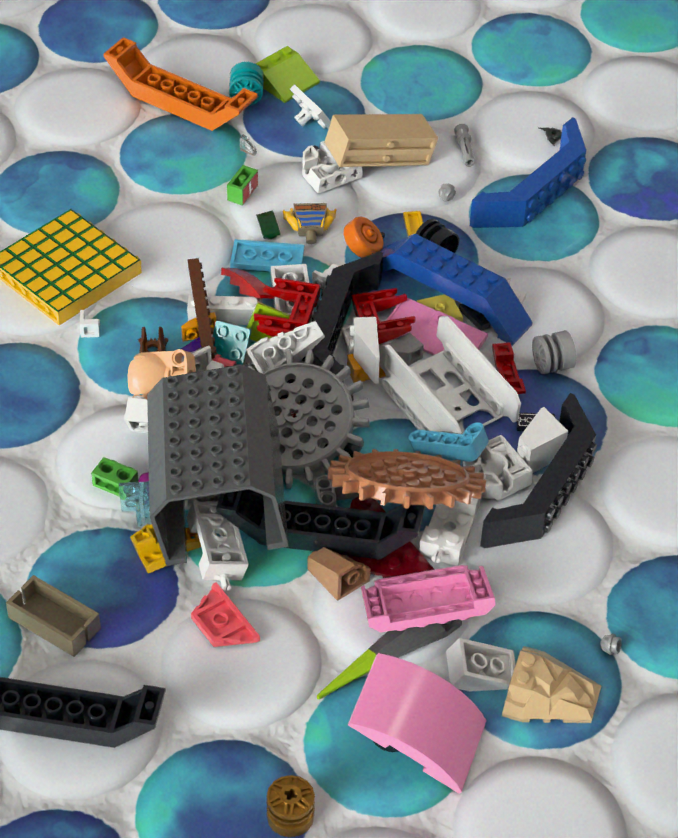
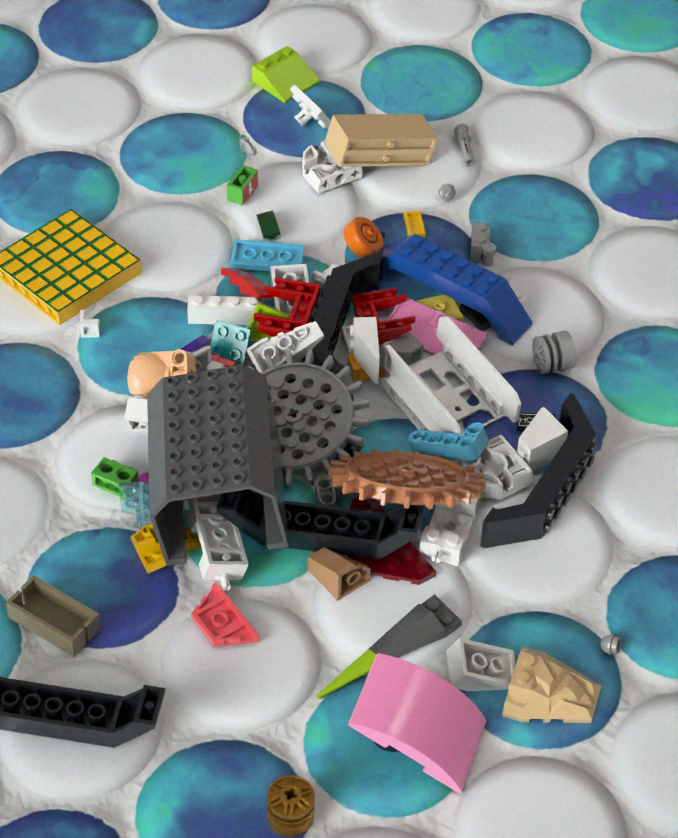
orange slope [104,37,258,131] -> none
reddish brown piece [138,326,169,353] -> none
light orange slope [181,312,216,342] -> none
reddish brown piece [187,258,217,359] -> none
teal wheel [229,62,263,106] -> none
torso [283,203,336,244] -> none
bright pink slope [361,565,496,632] -> none
black wheel [415,219,459,253] -> none
blue slope [469,117,586,228] -> none
red slope [492,342,526,394] -> none
pearl dark grey piece [539,128,562,147] -> none
none -> light grey hinge [470,222,496,267]

